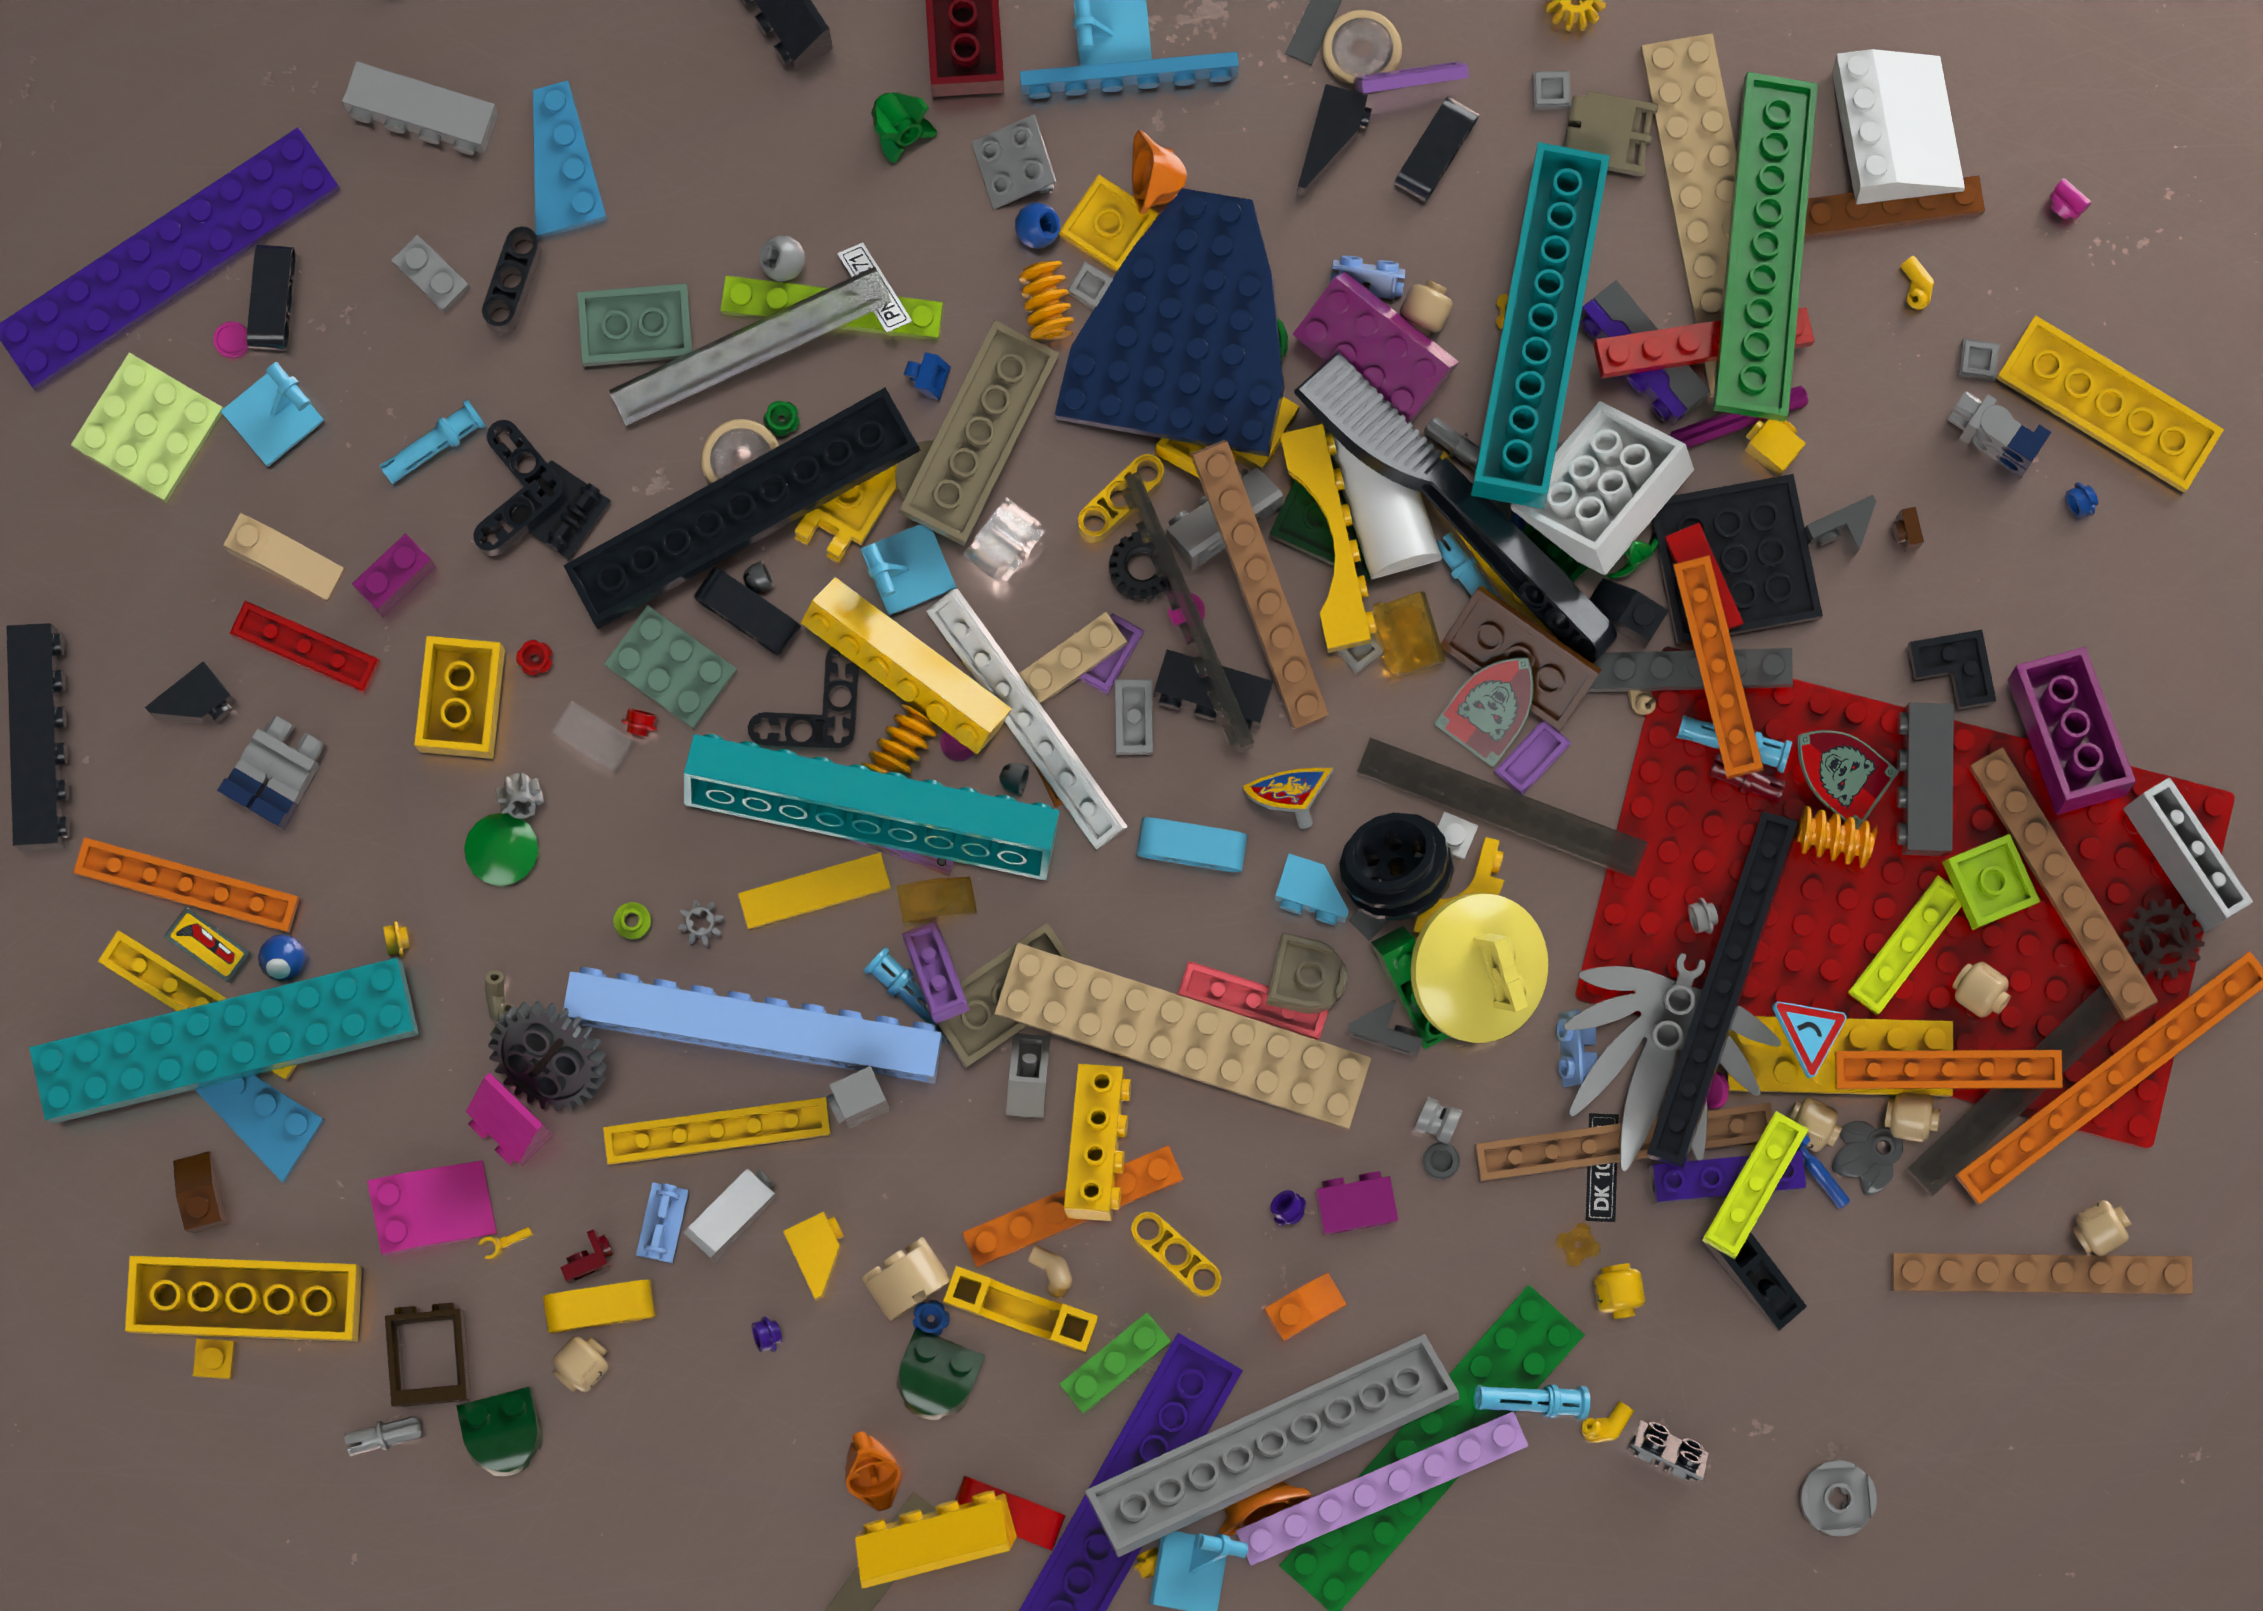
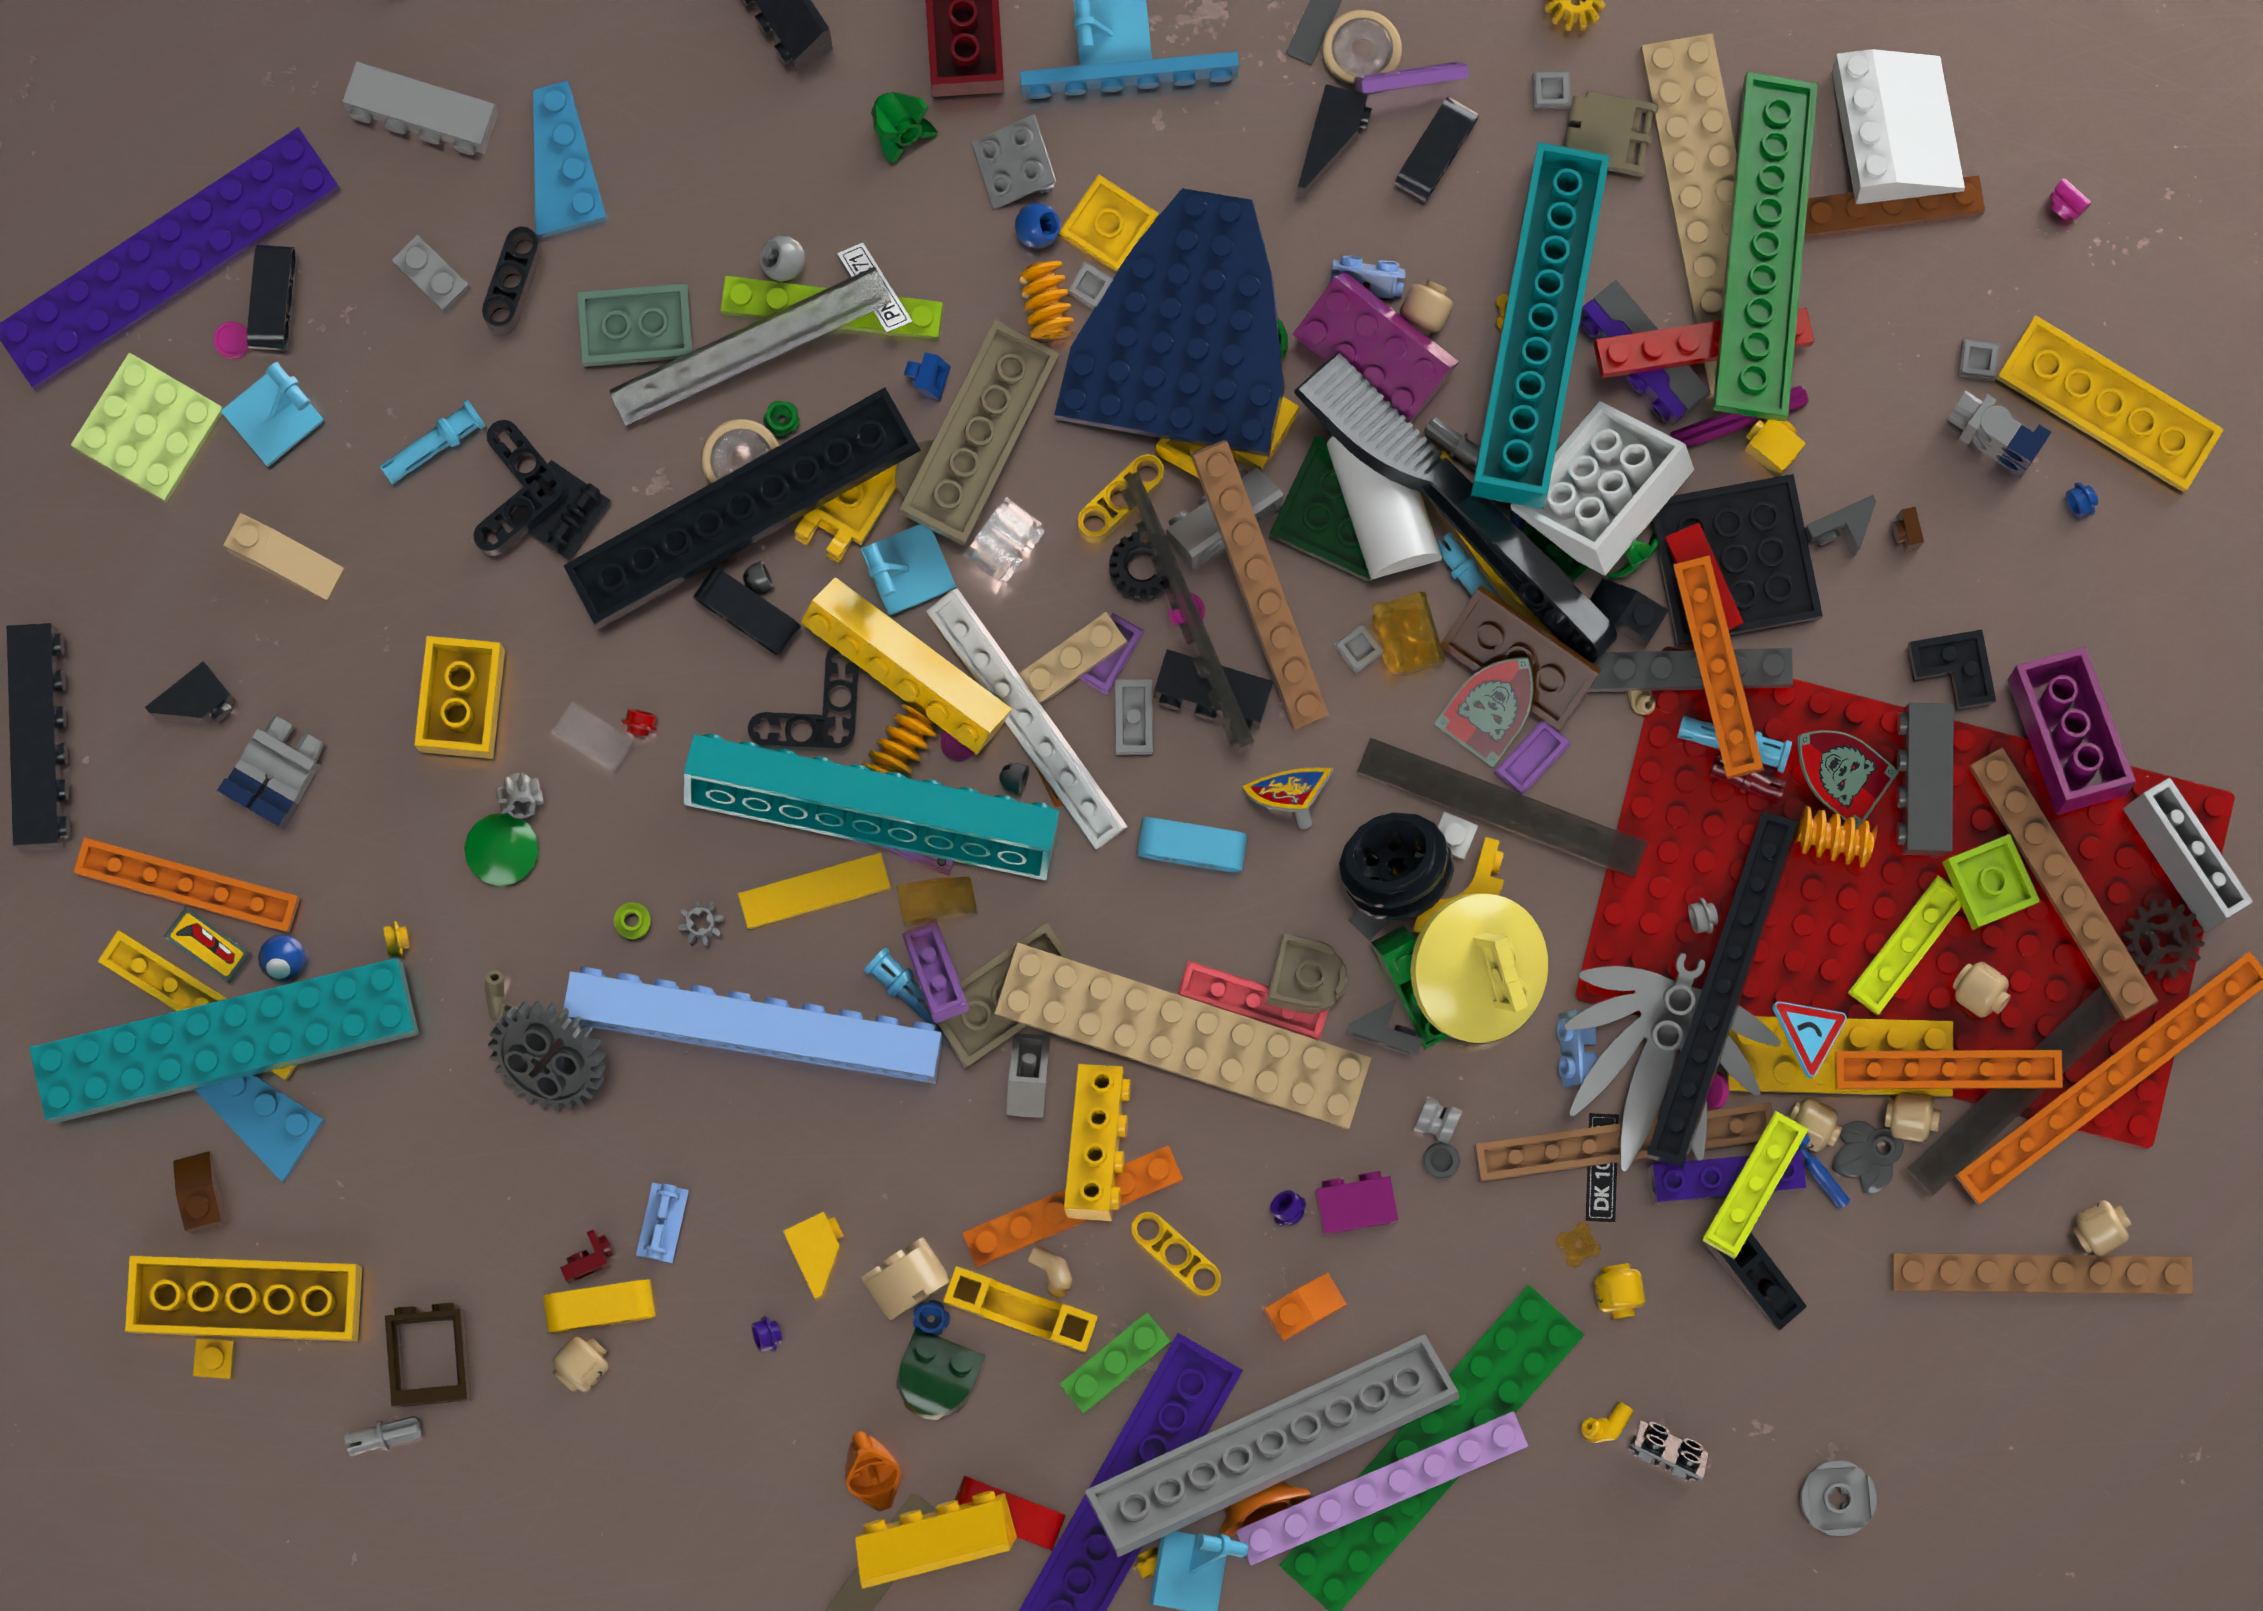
red tile [229,600,380,694] -> none
magenta brick [352,533,436,618] -> none
dark pink slope [367,1160,497,1257] -> none
dark green slope [456,1387,542,1476] -> none
dark pink slope [466,1072,554,1167] -> none
yellow hand [478,1227,532,1259] -> none
red plate [516,640,552,676] -> none
yellow plate [603,1097,831,1165] -> none
sand green plate [604,605,737,730] -> none
slope [683,1169,777,1262] -> none
light grey brick [826,1066,890,1129] -> none
orange hat [1132,130,1187,214] -> none
medium azure slope [1274,853,1349,925] -> none
yellow arch [1280,424,1377,653] -> none
medium azure pin [1474,1384,1590,1420] -> none
yellow arm [1900,255,1934,310] -> none

